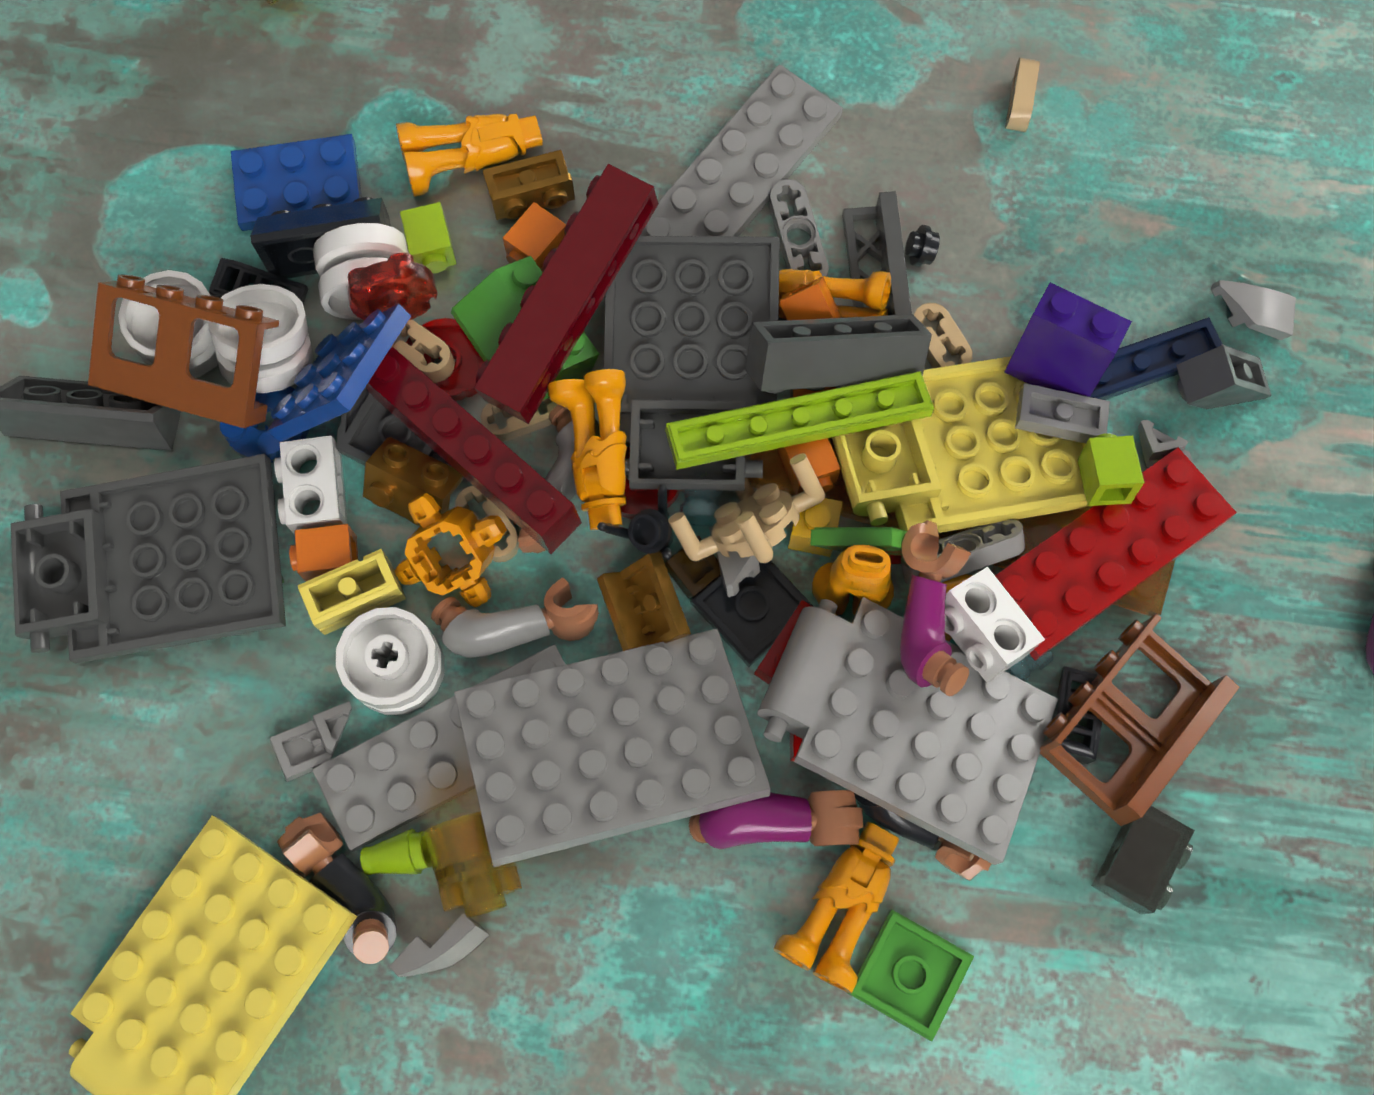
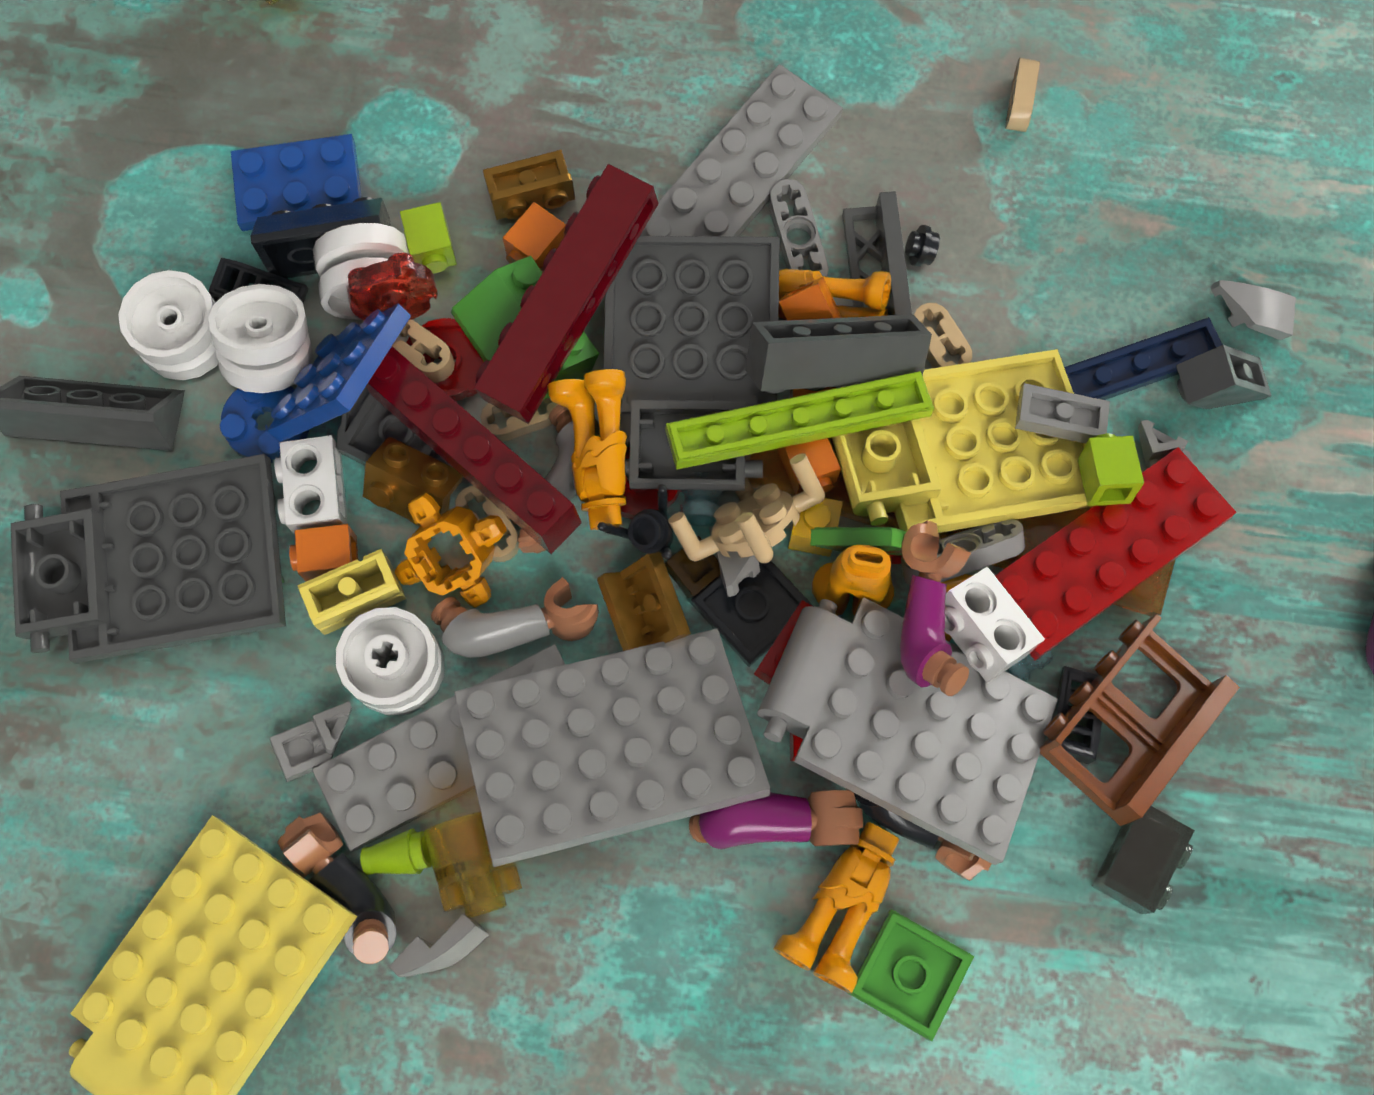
dark orange window [88,274,279,428] -> none
light orange piece [396,113,543,197] -> none
dark purple slope [1005,282,1132,397] -> none

